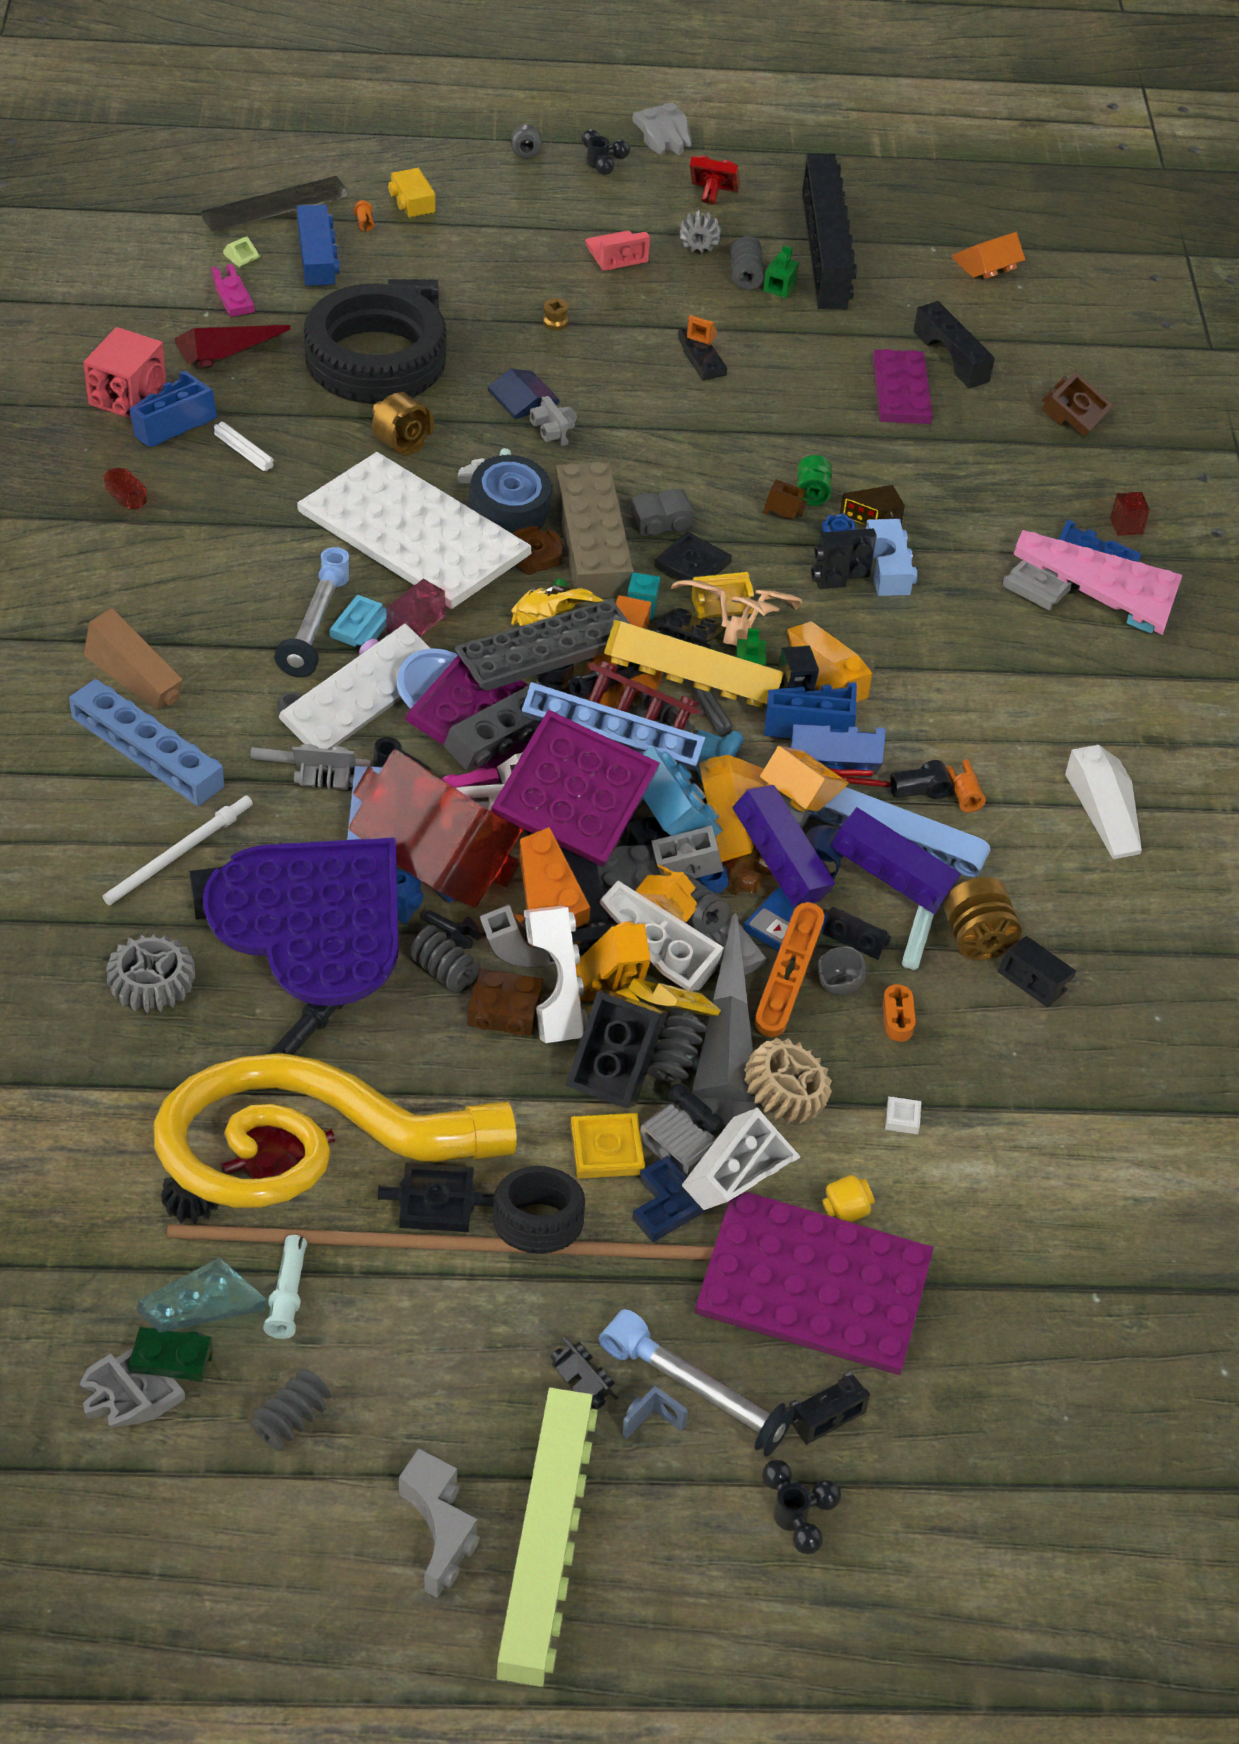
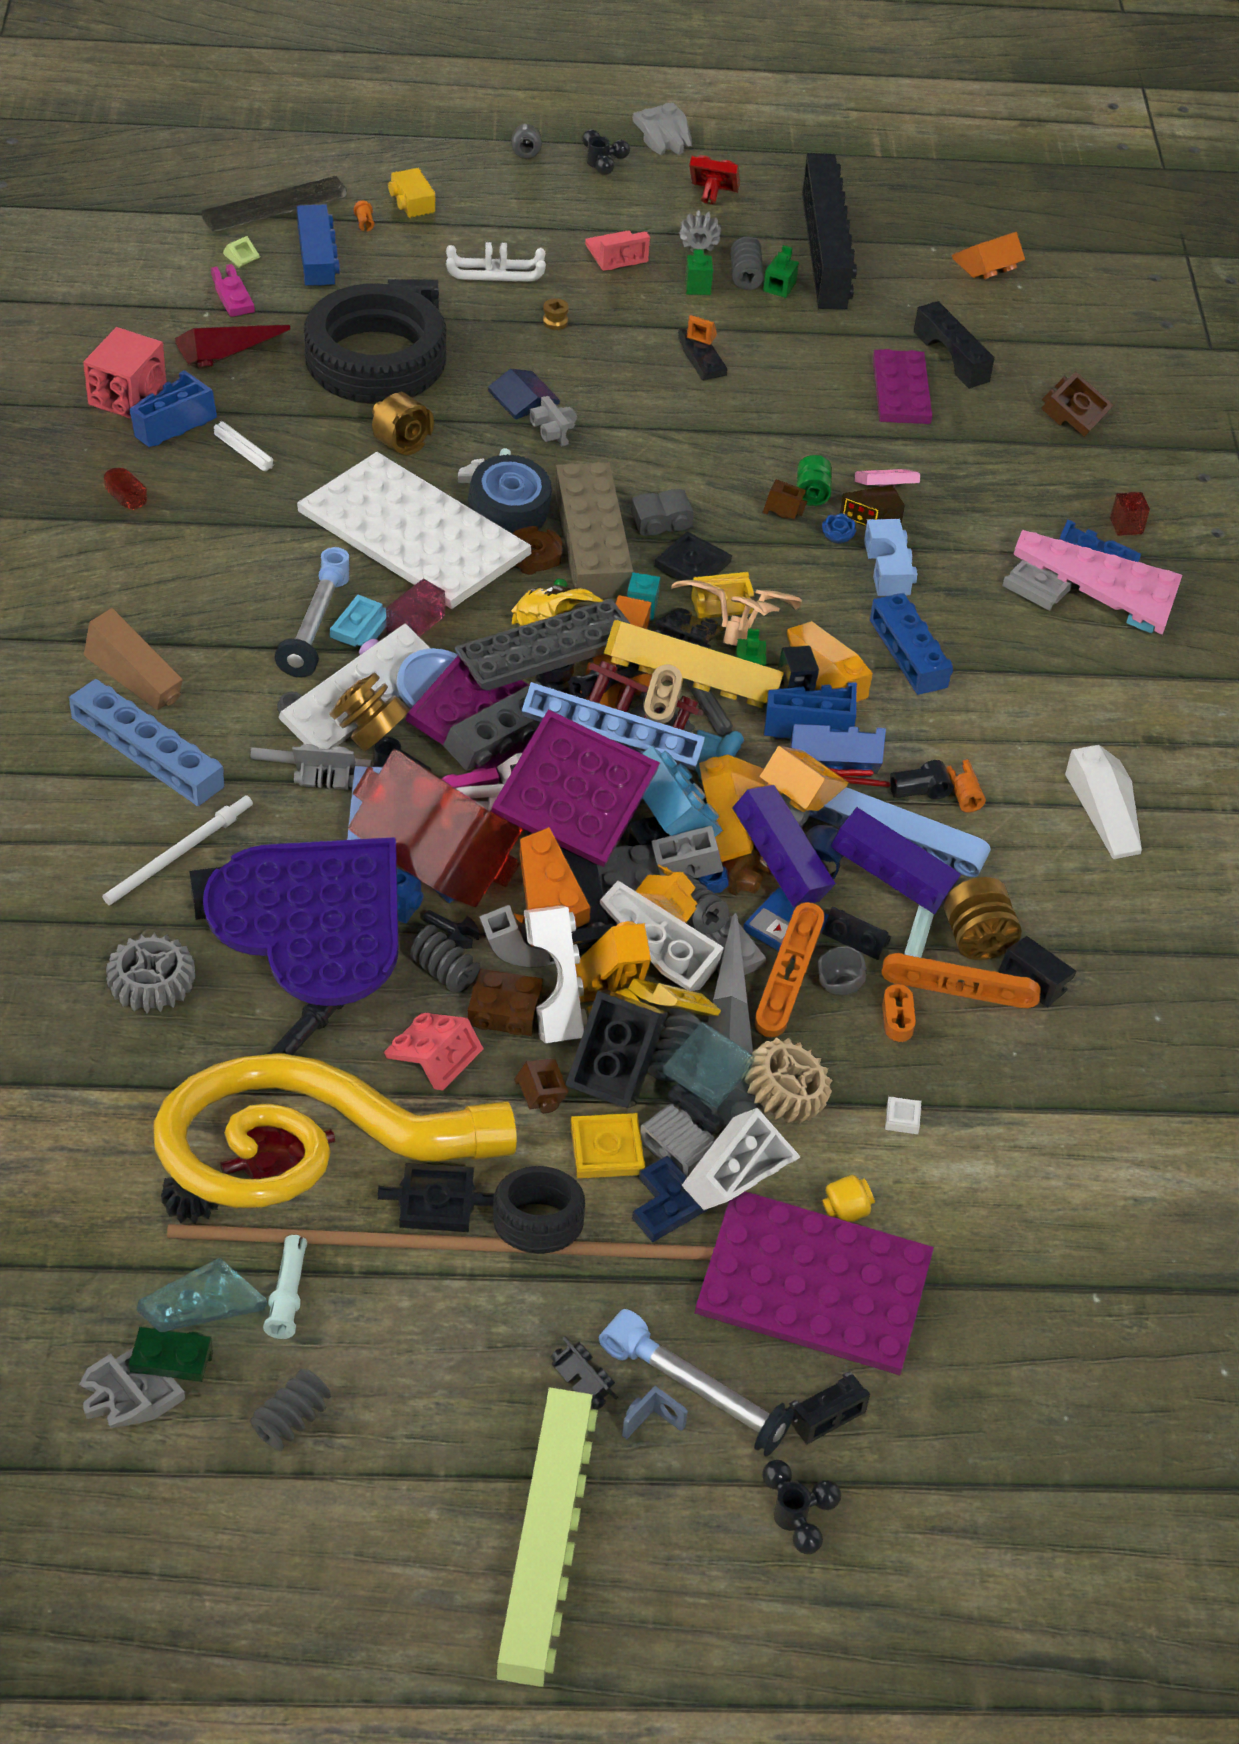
light grey arch [399,1448,480,1598] -> none
black plate [811,528,877,589] -> none
none -> pearl gold wheel [329,672,410,752]
none -> coral bracket [384,1013,483,1091]
none -> white piece [446,242,546,282]
none -> reddish brown brick [514,1058,568,1114]
none -> tan plate [644,665,682,724]
none -> clear light blue plate [663,1022,755,1109]
none -> green brick [685,249,713,295]
none -> bright pink plate [855,469,920,487]
none -> blue brick [870,593,953,695]
none -> orange piece [881,953,1041,1008]

